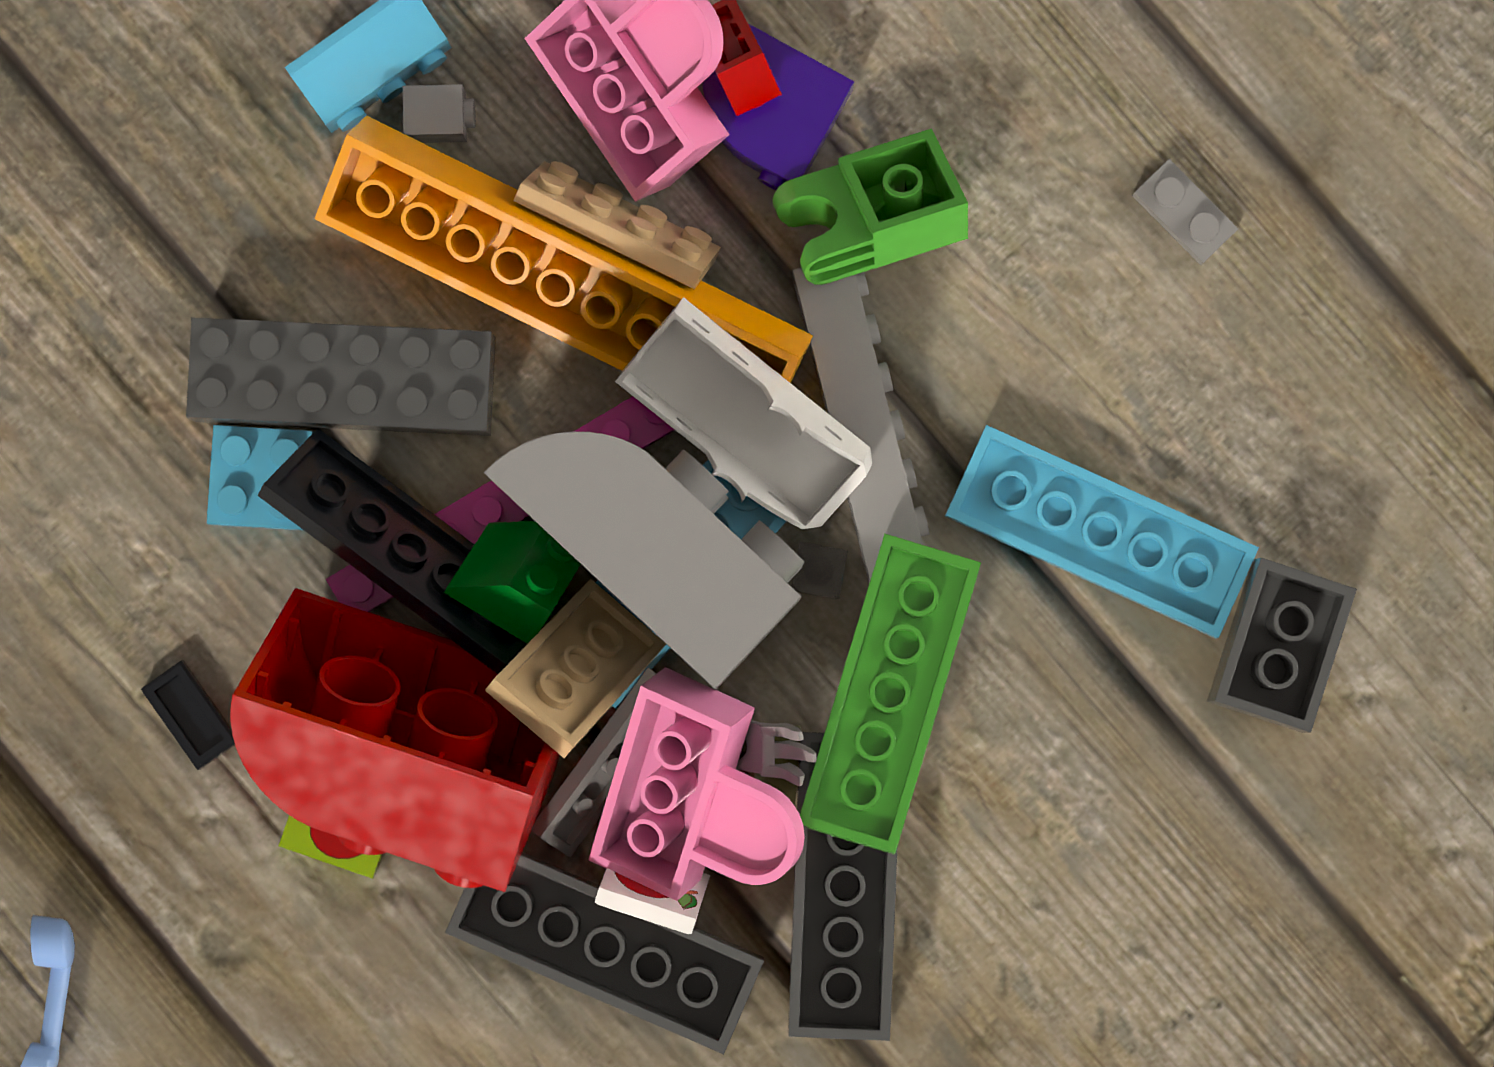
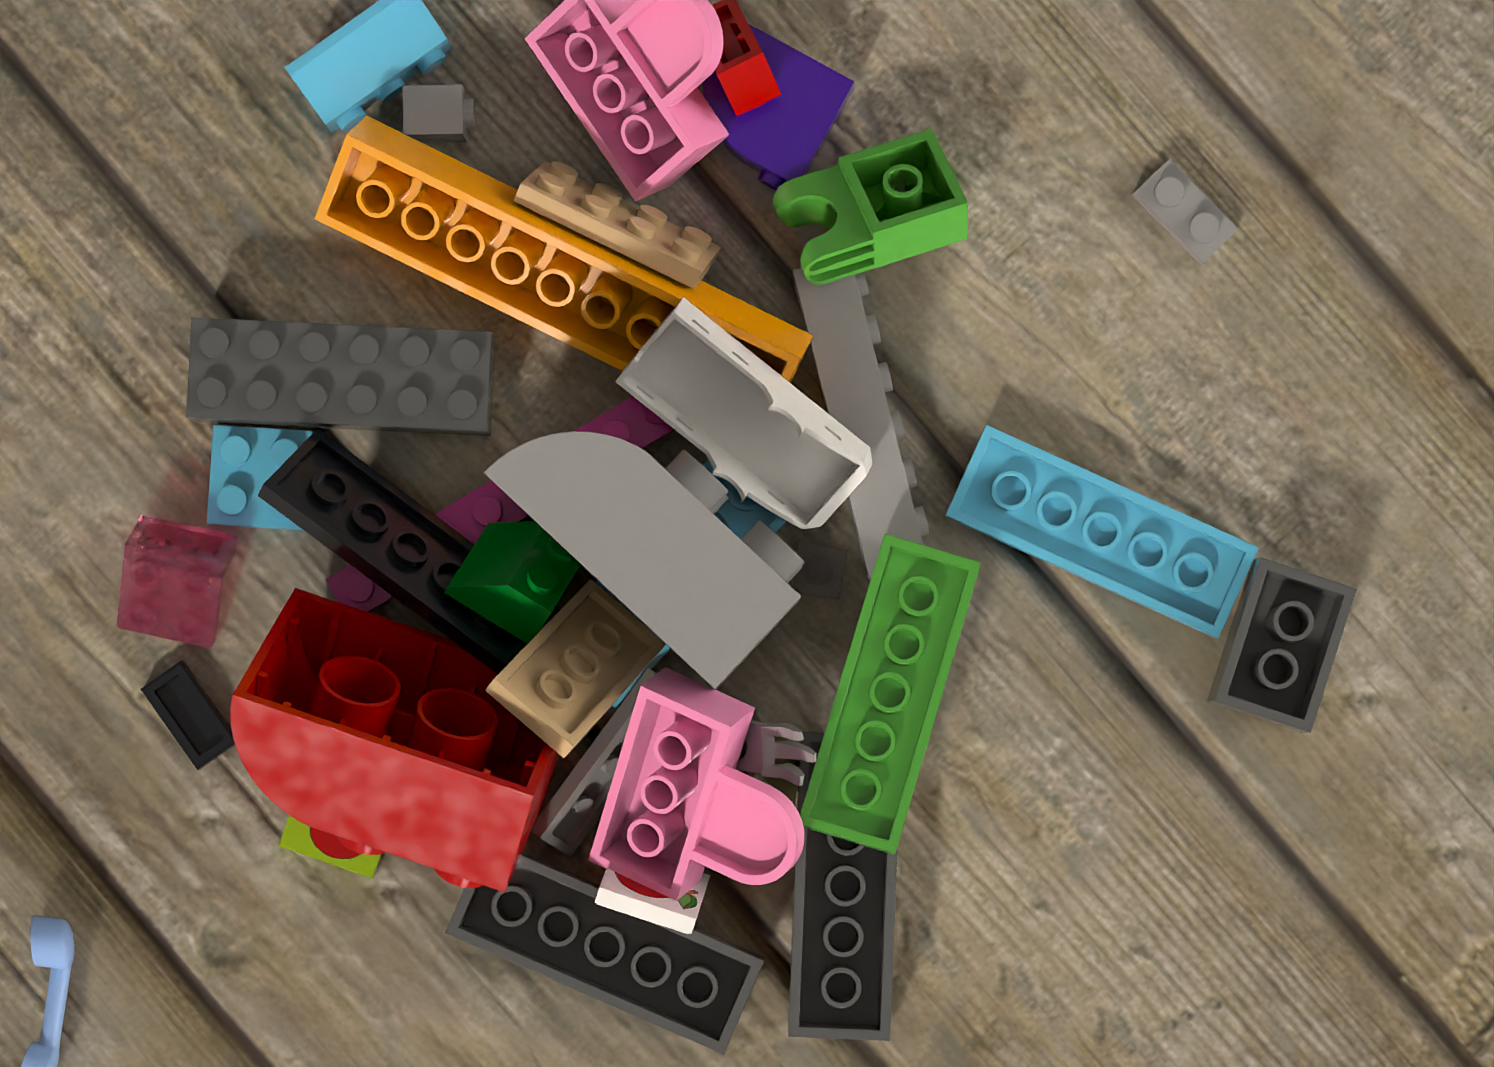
none -> clear pink bracket [117,515,238,648]

